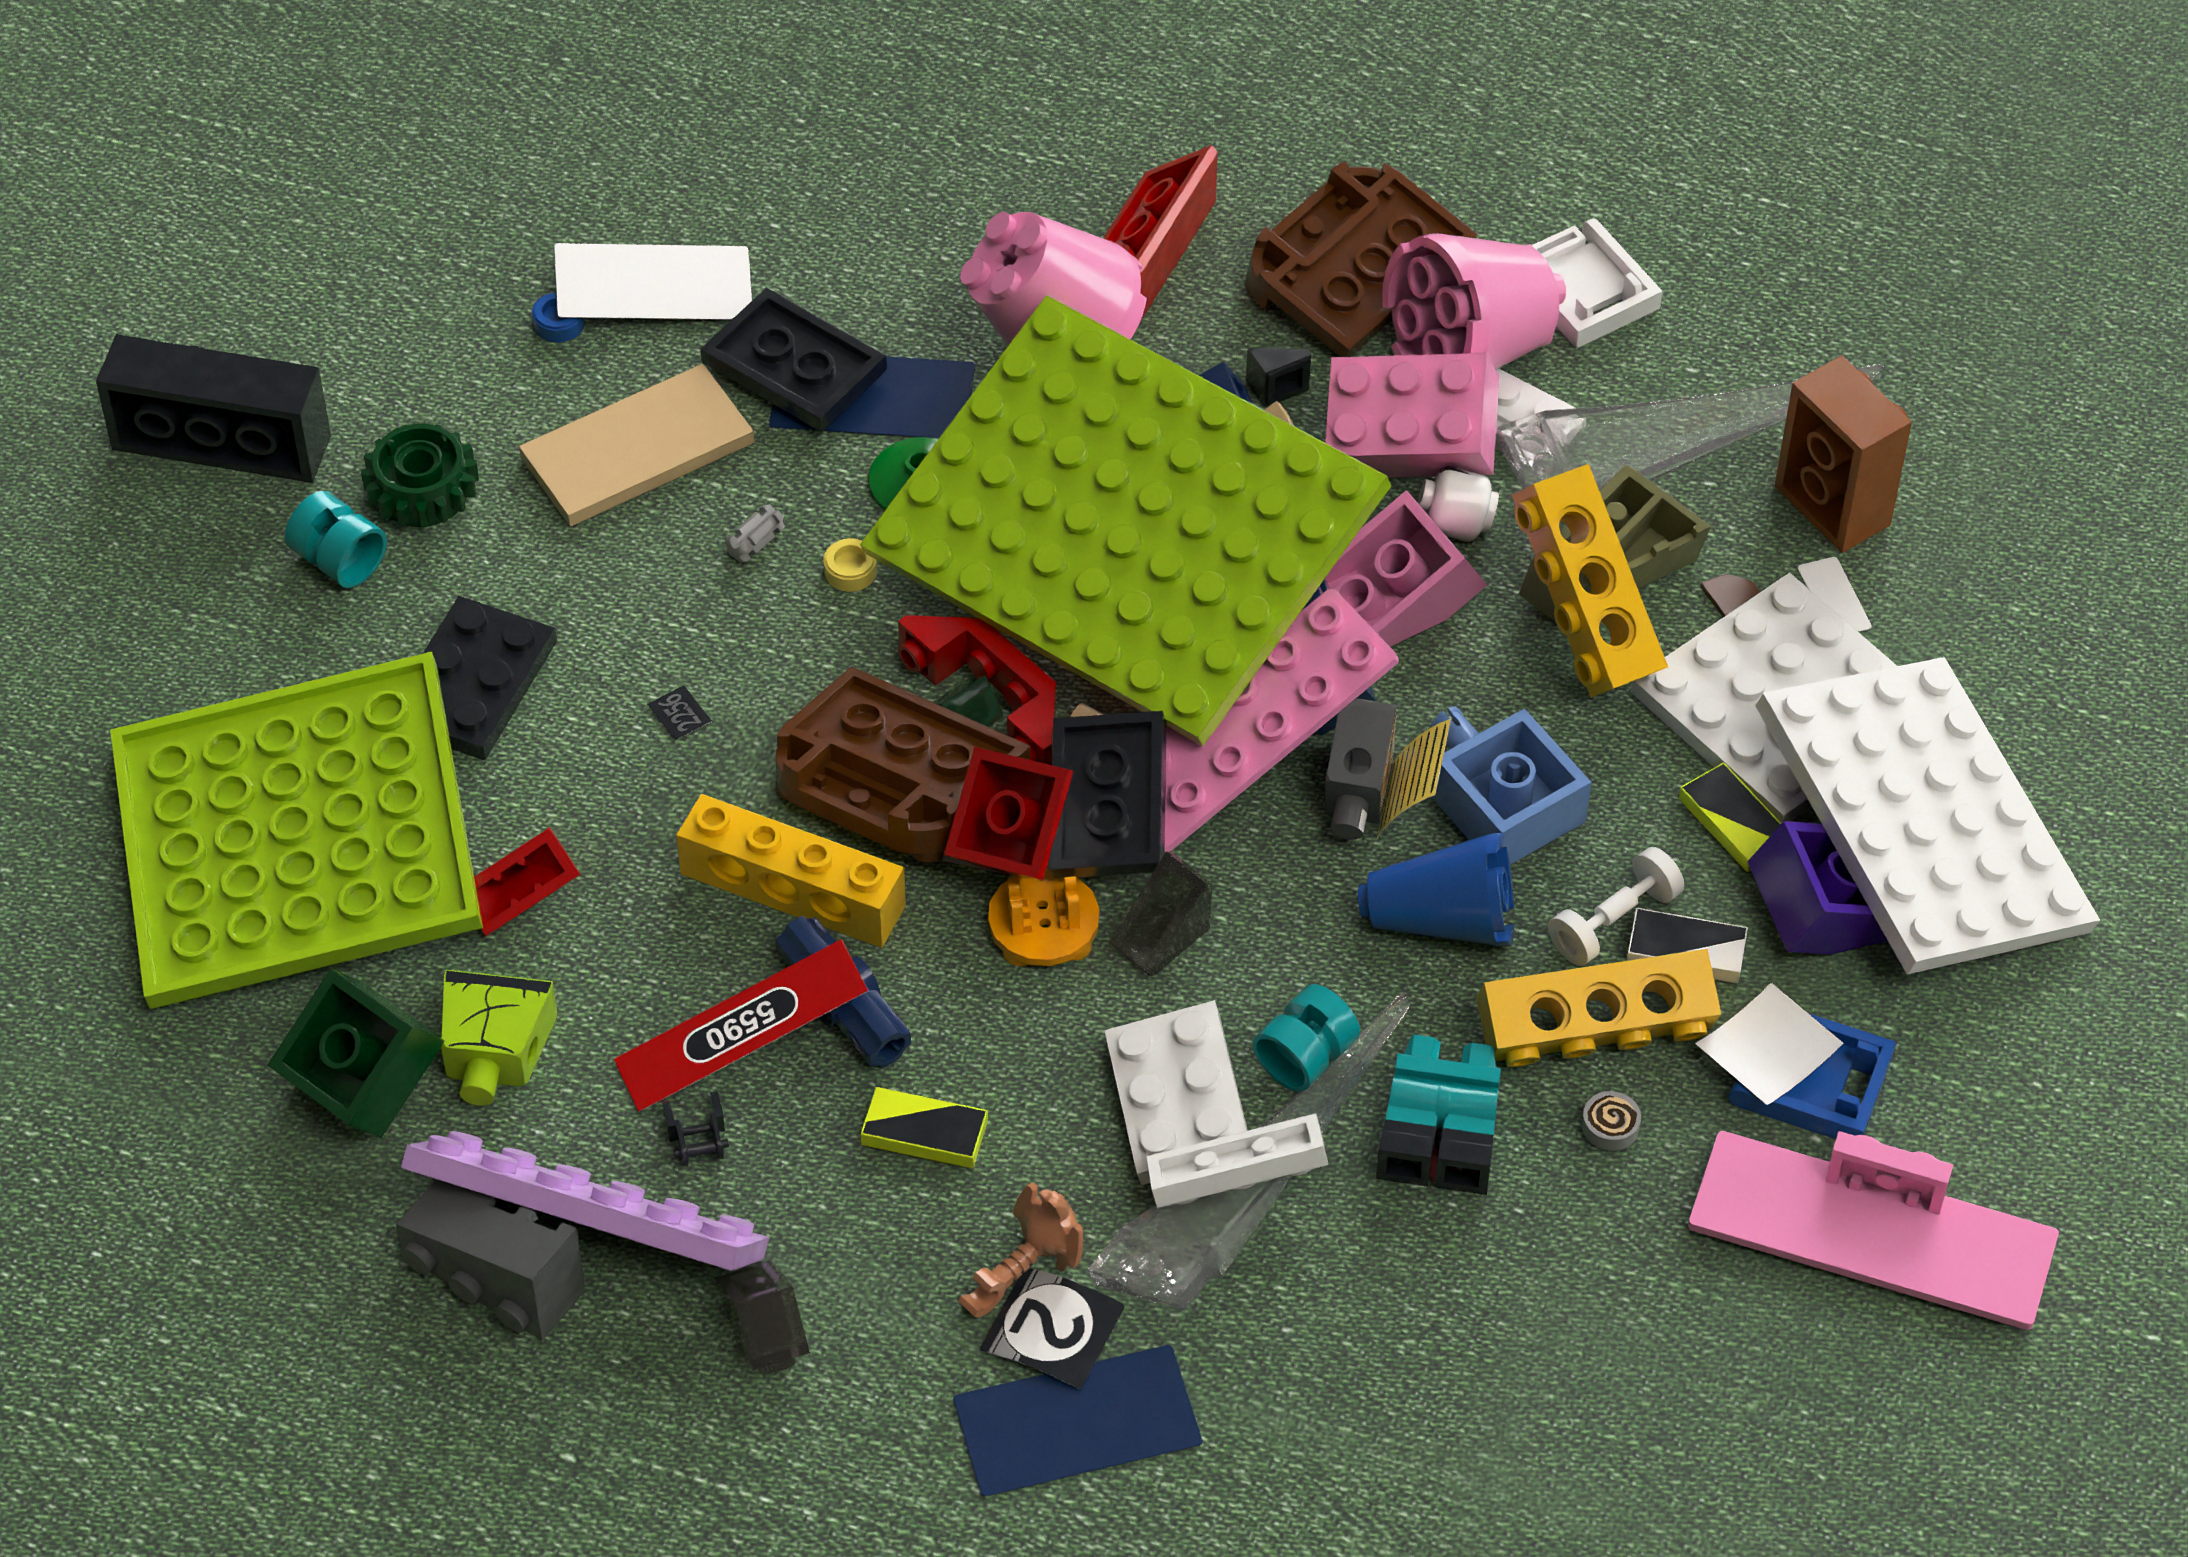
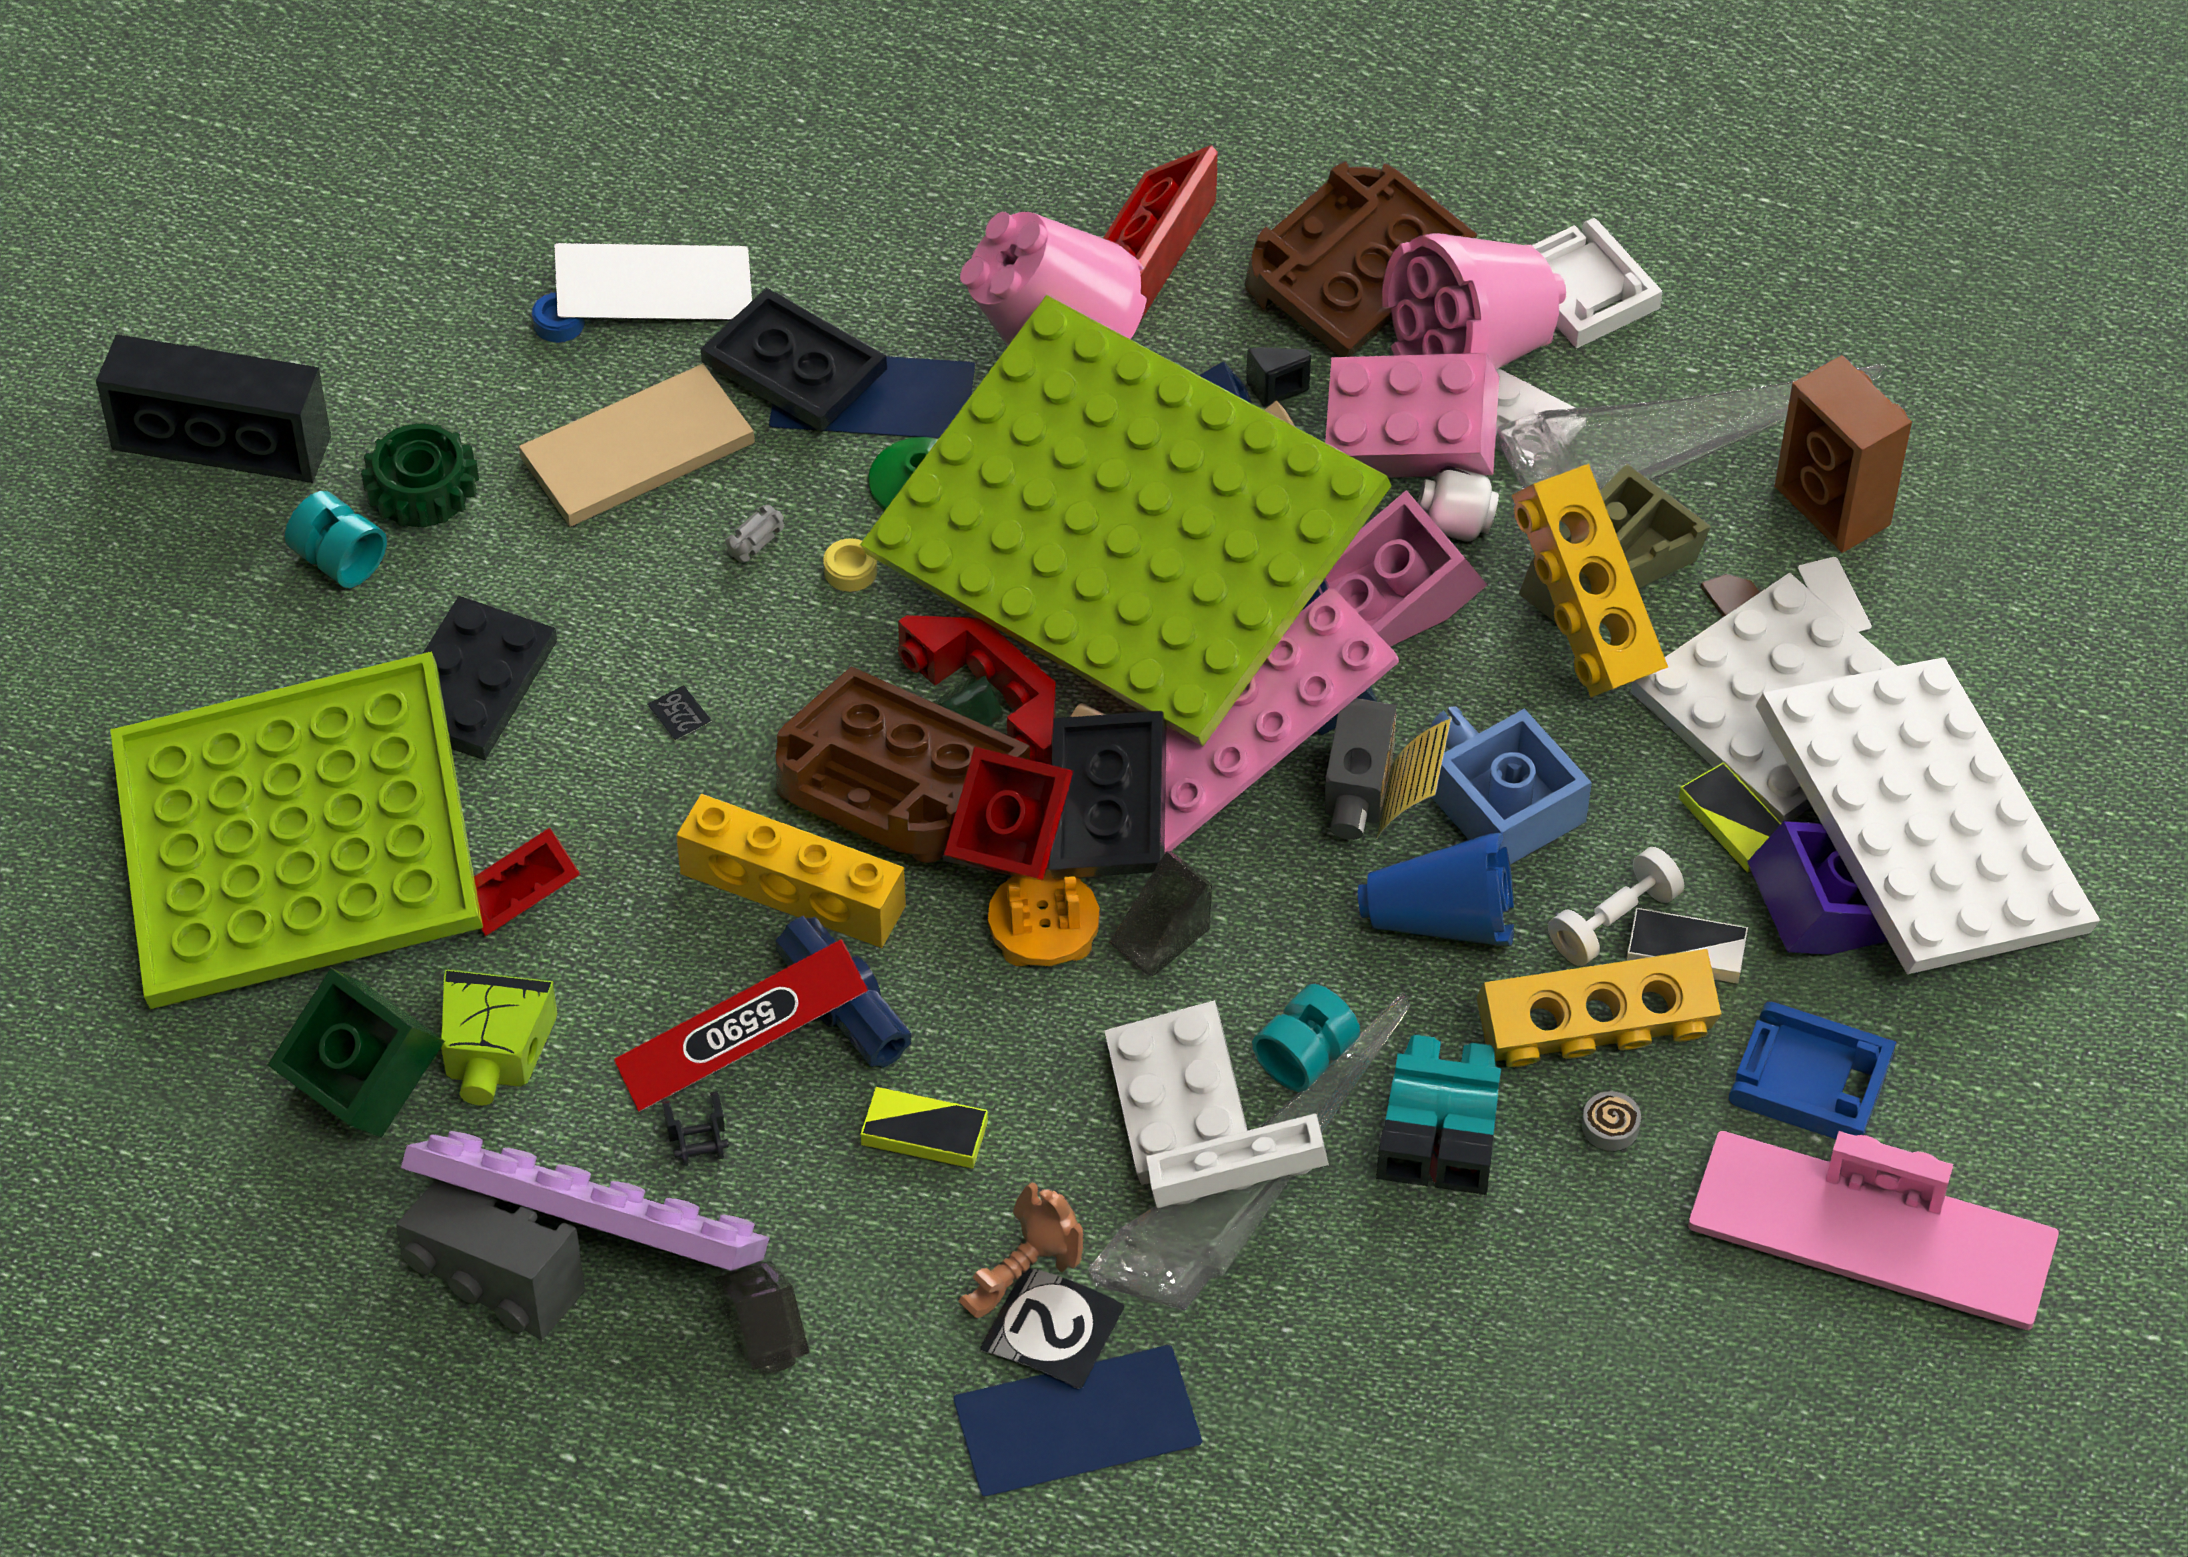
white sticker [1695,983,1843,1105] -> none

